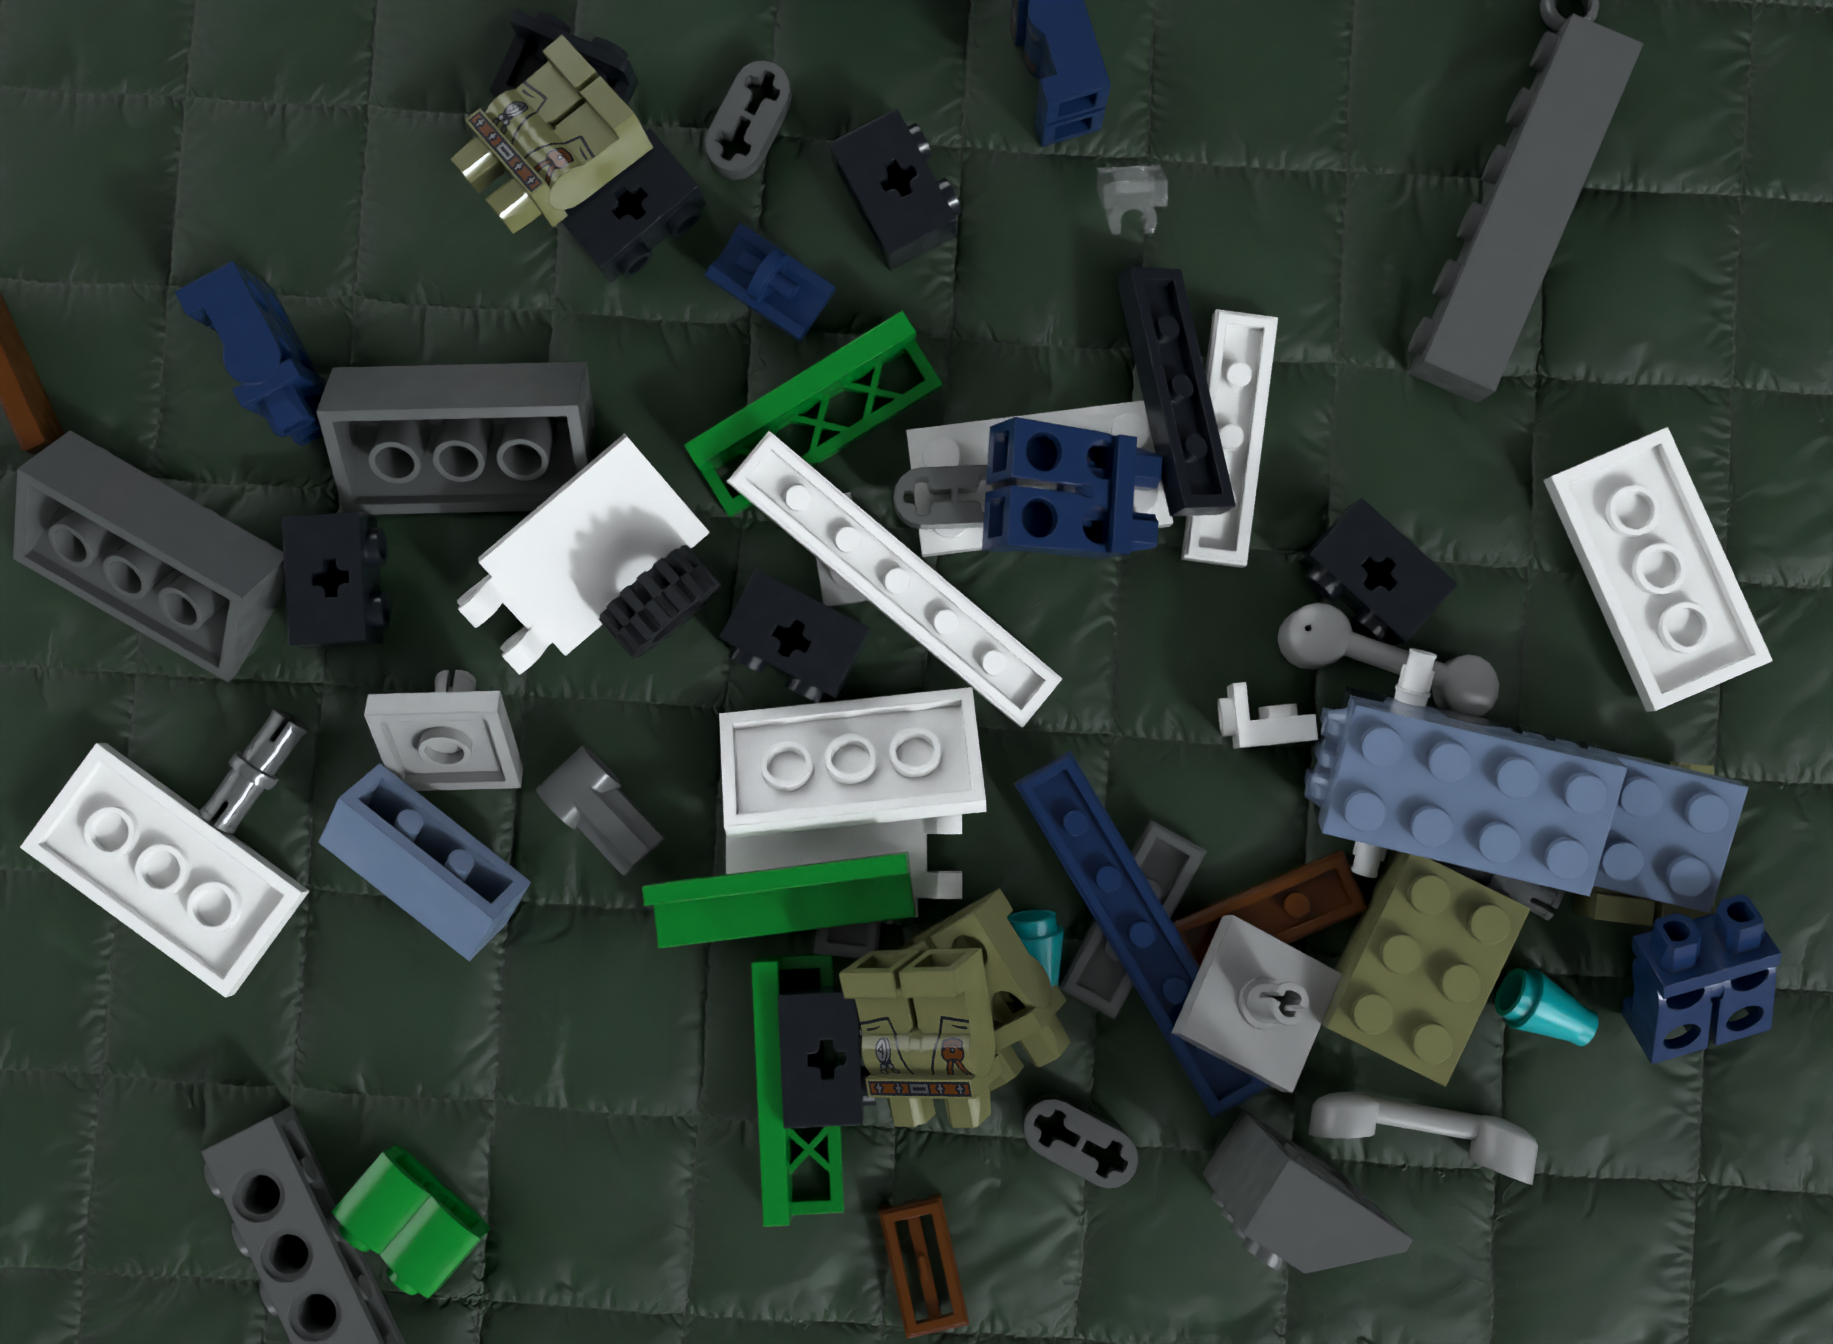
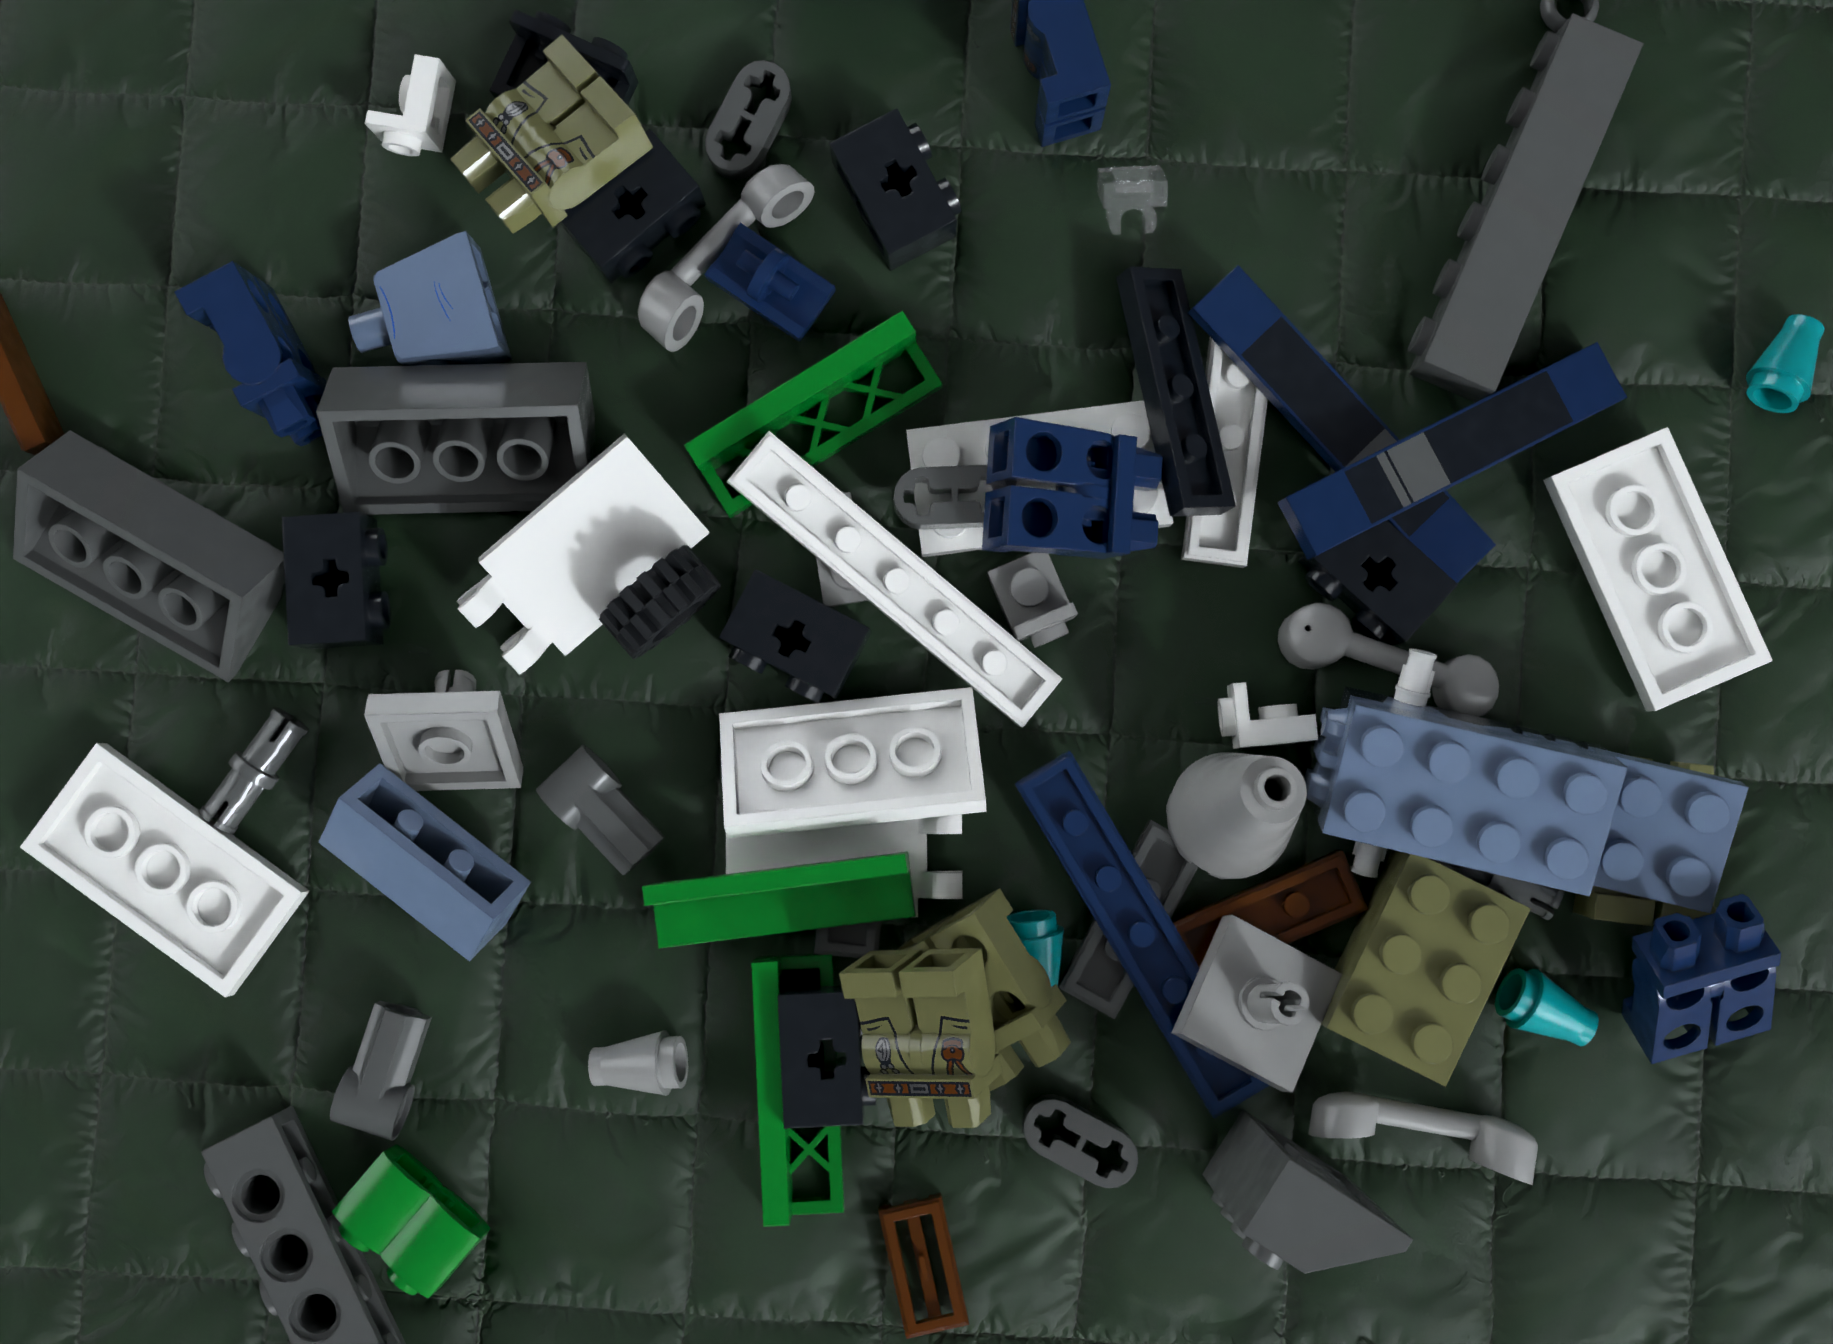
none -> dark grey piece [330,1001,432,1141]
none -> sand blue torso [348,231,512,366]
none -> white bracket [365,54,456,156]
none -> light grey cone [588,1030,688,1096]
none -> light grey piece [637,164,815,352]
none -> light grey bracket [987,552,1078,648]
none -> light grey cone [1166,752,1307,879]
none -> tile [1188,265,1496,583]
none -> tile [1277,342,1627,560]
none -> teal cone [1746,314,1825,413]

